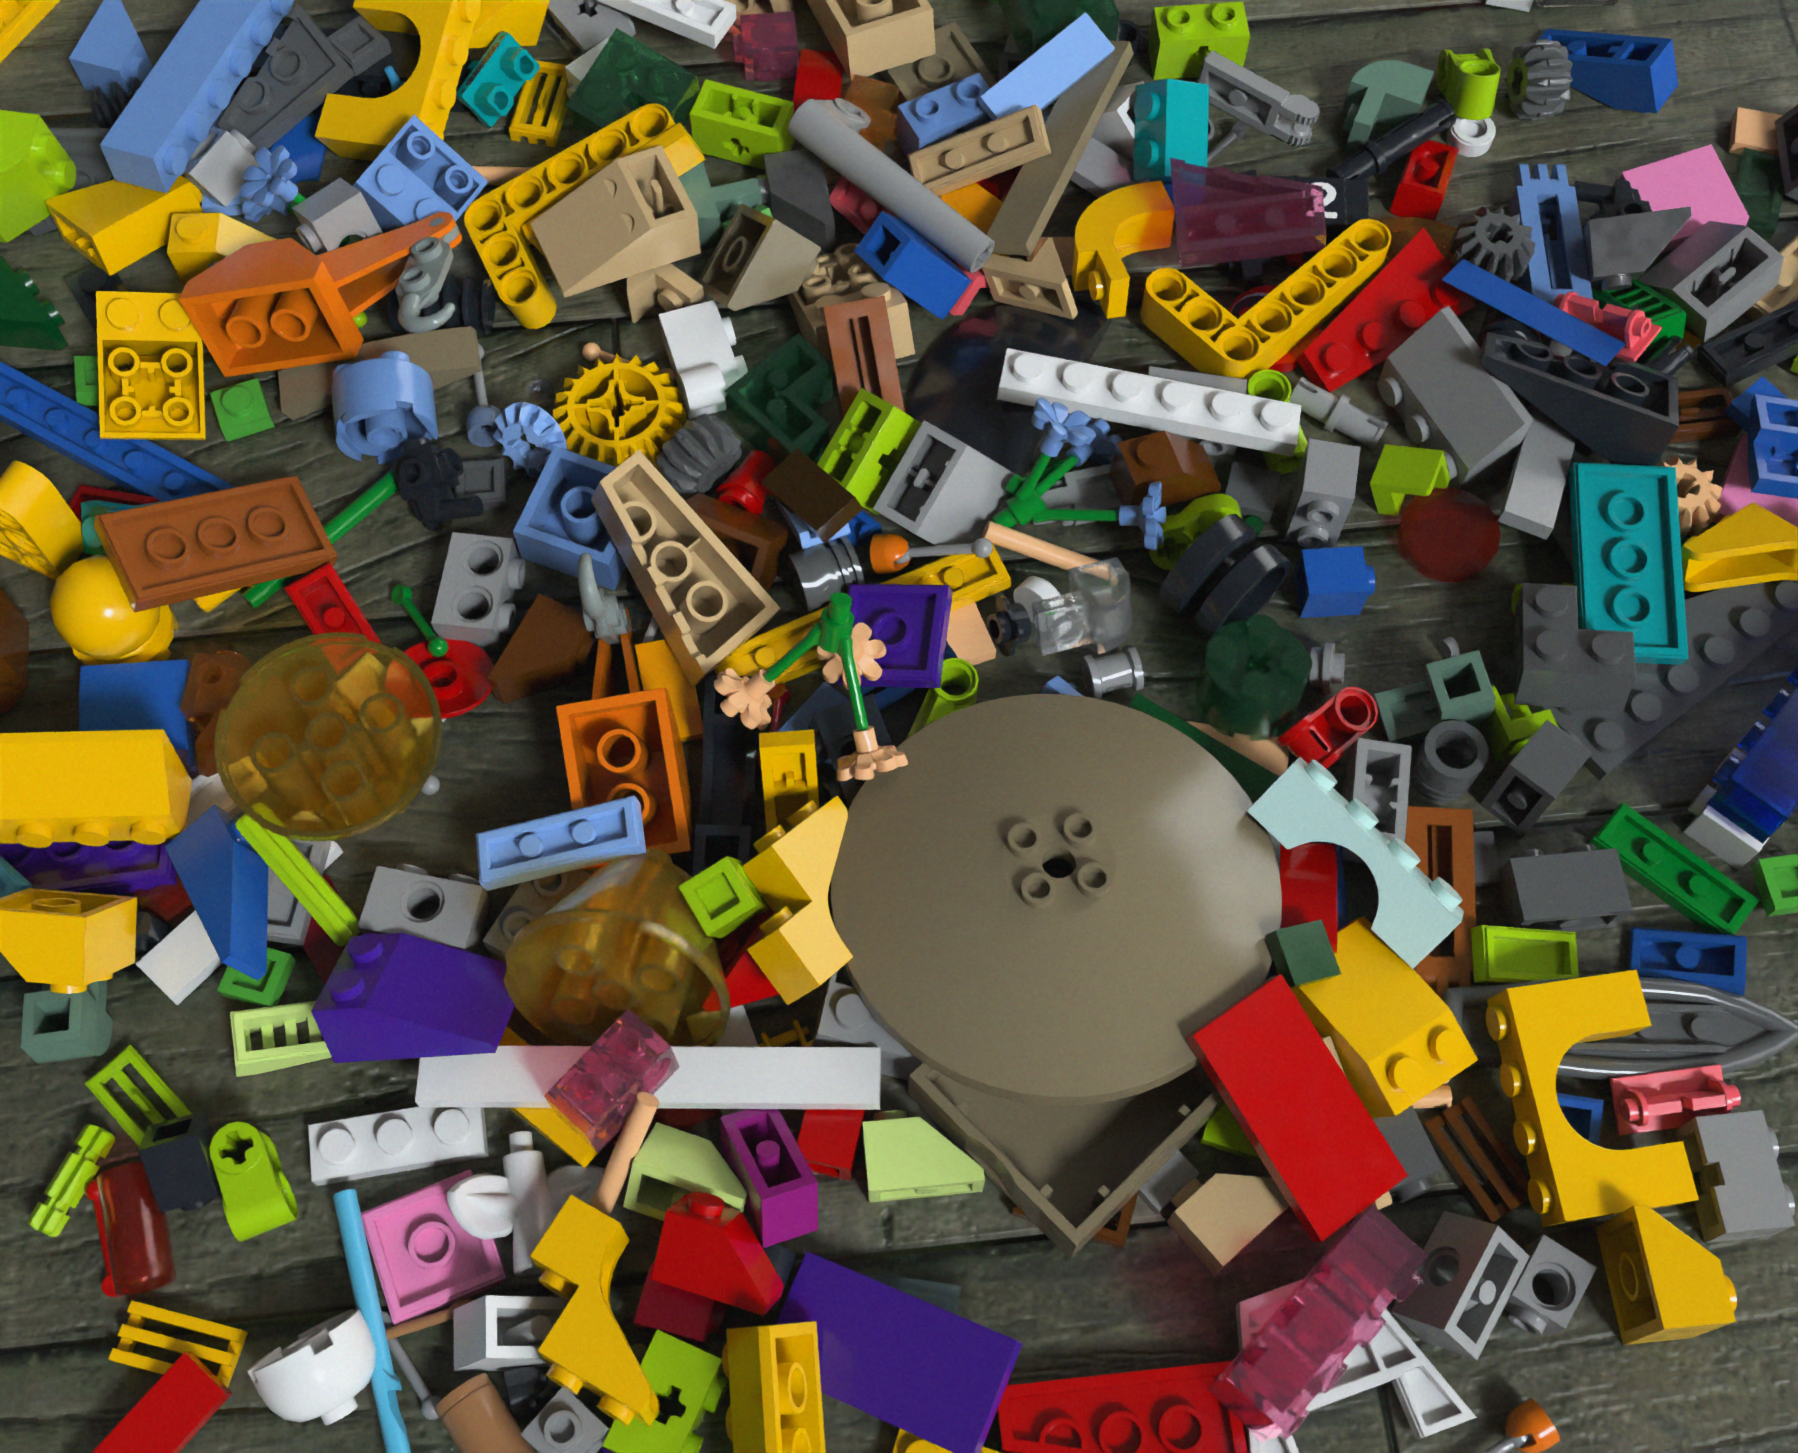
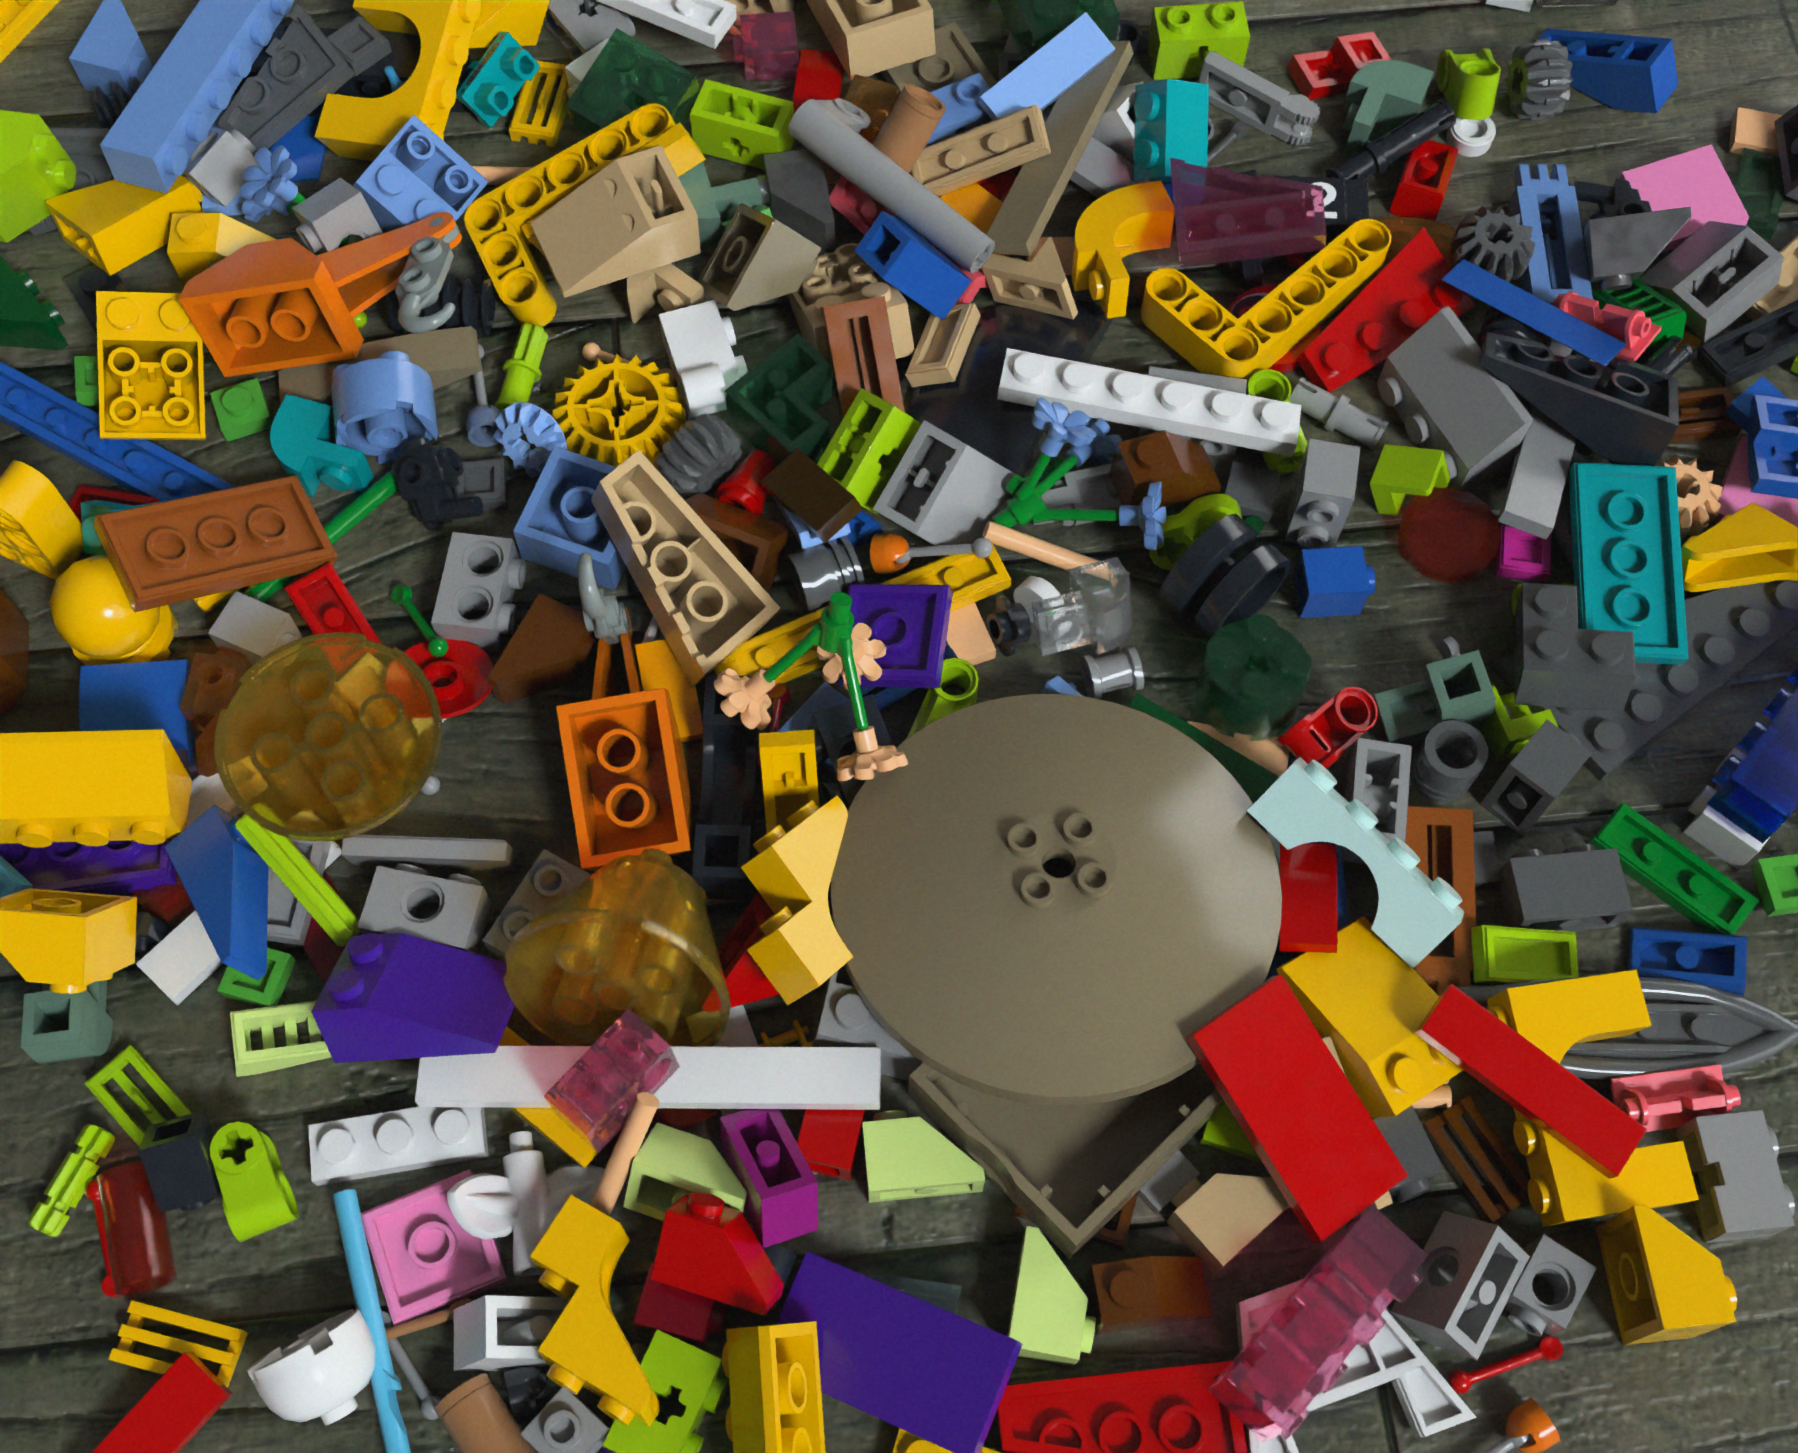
light blue tile [476,795,646,891] -> none
lime brick [678,856,769,938] -> none
dark green tile [1265,919,1341,989] -> none
light grey plate [1310,642,1345,694] -> none
none -> light grey brick [208,591,302,677]
none -> teal brick [270,394,374,497]
none -> light grey tile [341,834,517,871]
none -> lime axle [495,323,548,412]
none -> medium nougat pin [872,84,946,173]
none -> tan tile [905,303,981,387]
none -> yellowish green slope [1007,1226,1096,1367]
none -> reddish brown slope [1085,1256,1212,1336]
none -> red slope [1286,32,1391,100]
none -> red tile [1415,984,1647,1179]
none -> red hinge [1447,1336,1563,1394]
none -> dark pink tile [1495,524,1552,583]

